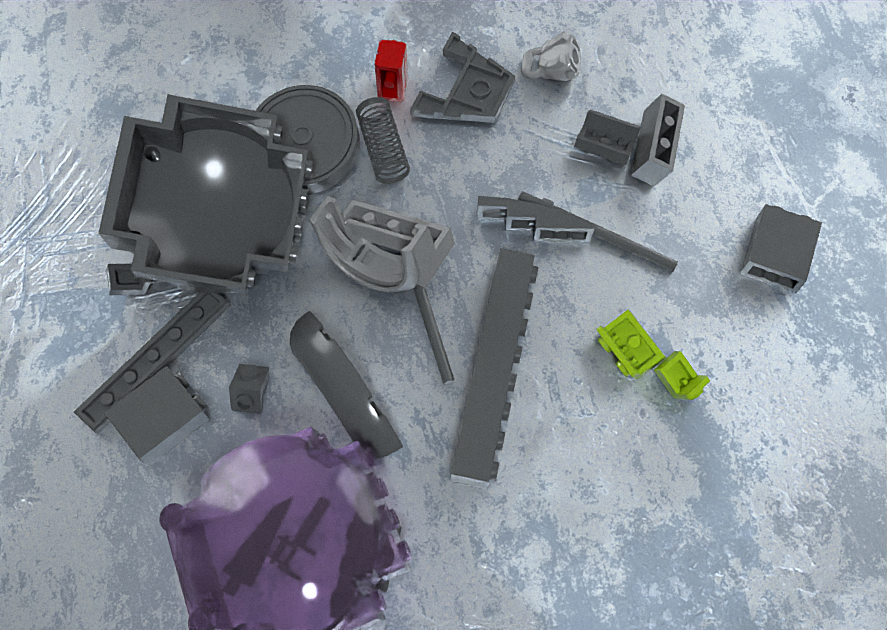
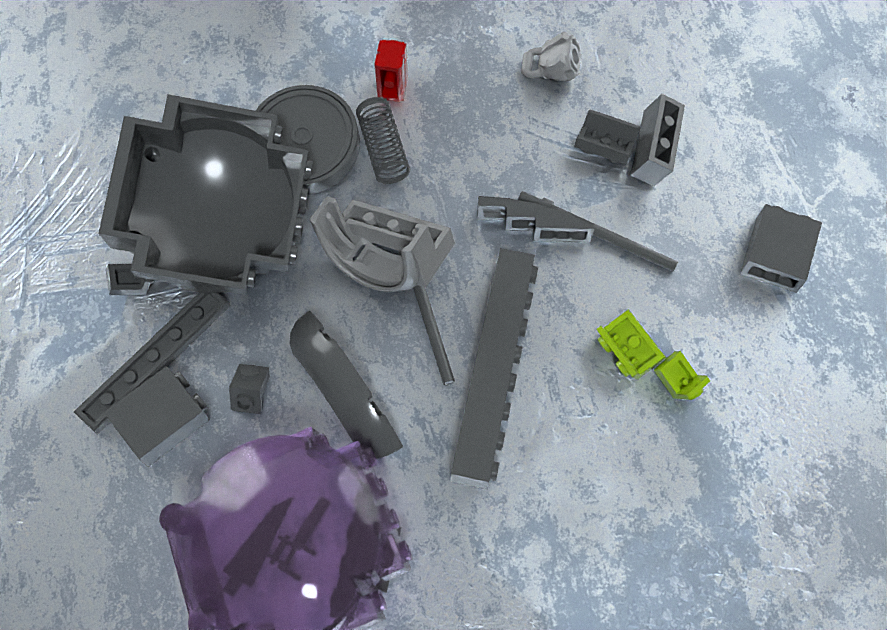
dark grey wing [410,32,515,123] -> none

